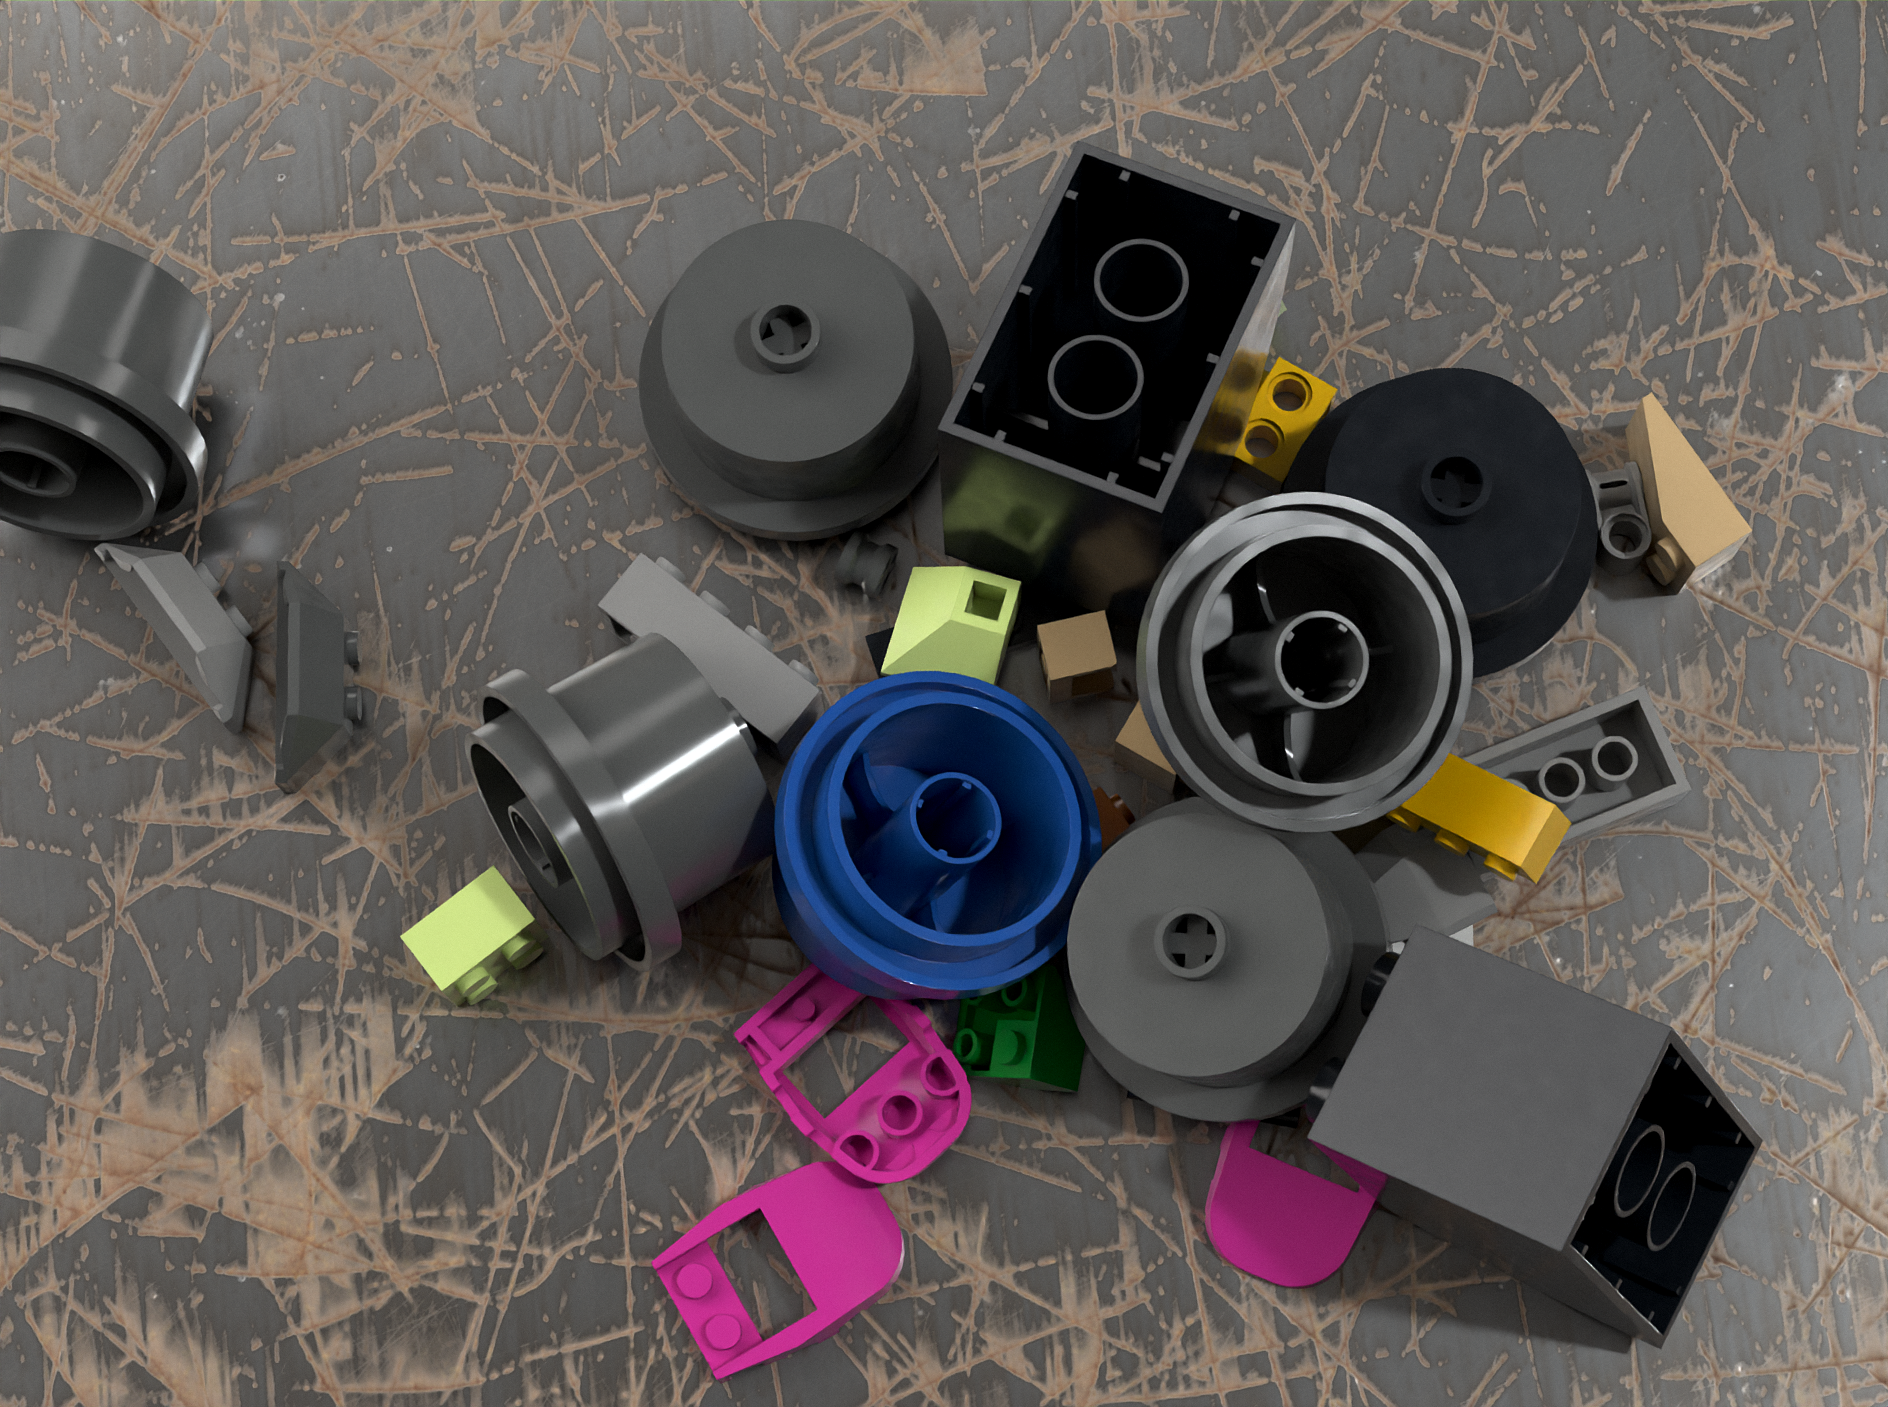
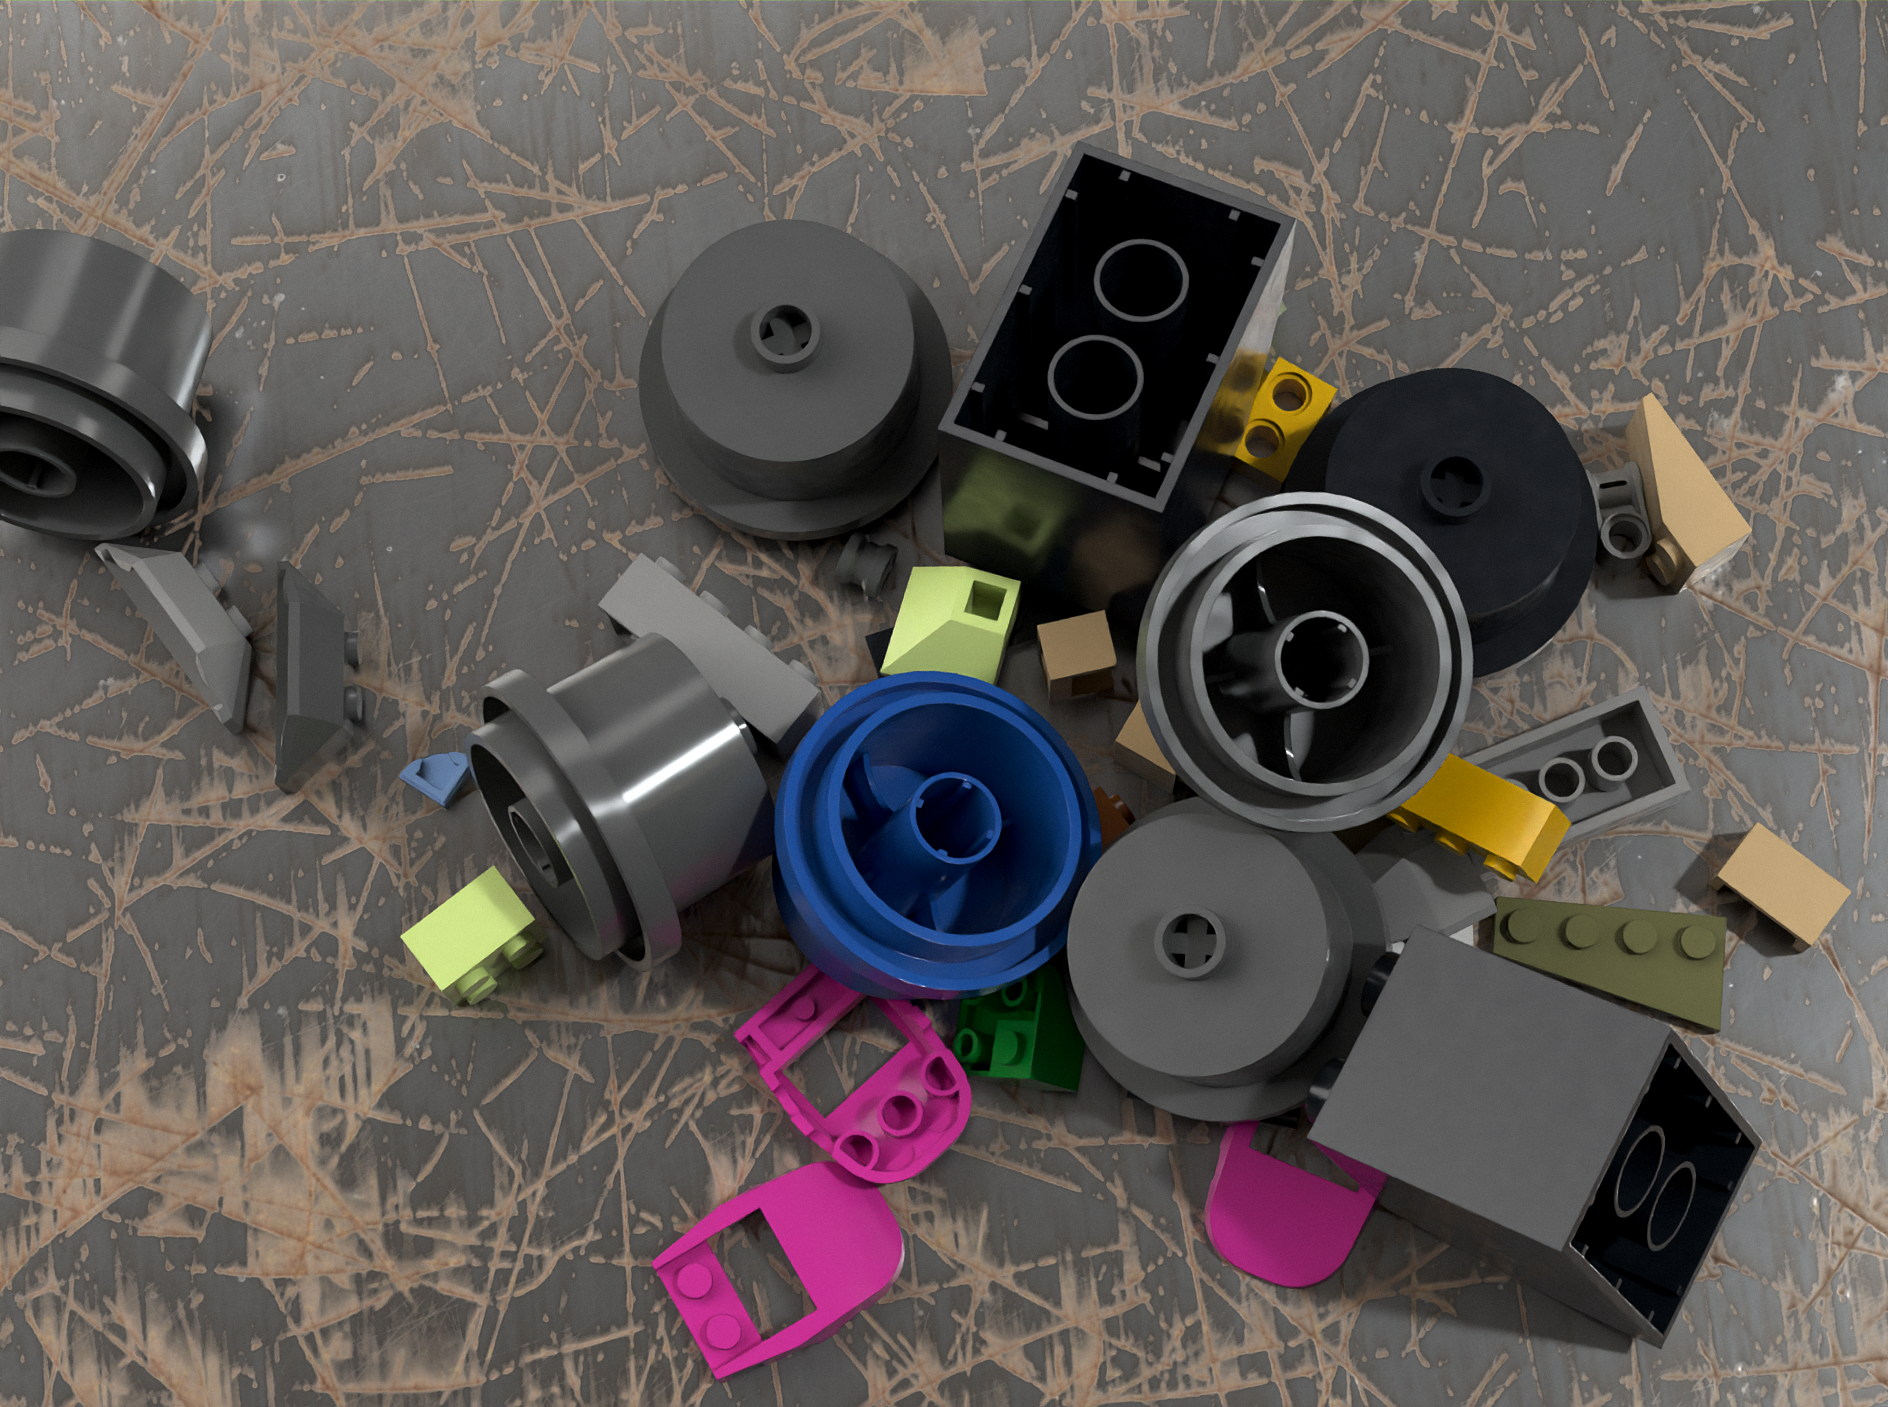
none -> light blue tile [398,752,472,810]
none -> olive wing [1491,896,1727,1034]
none -> tan panel [1708,822,1852,953]

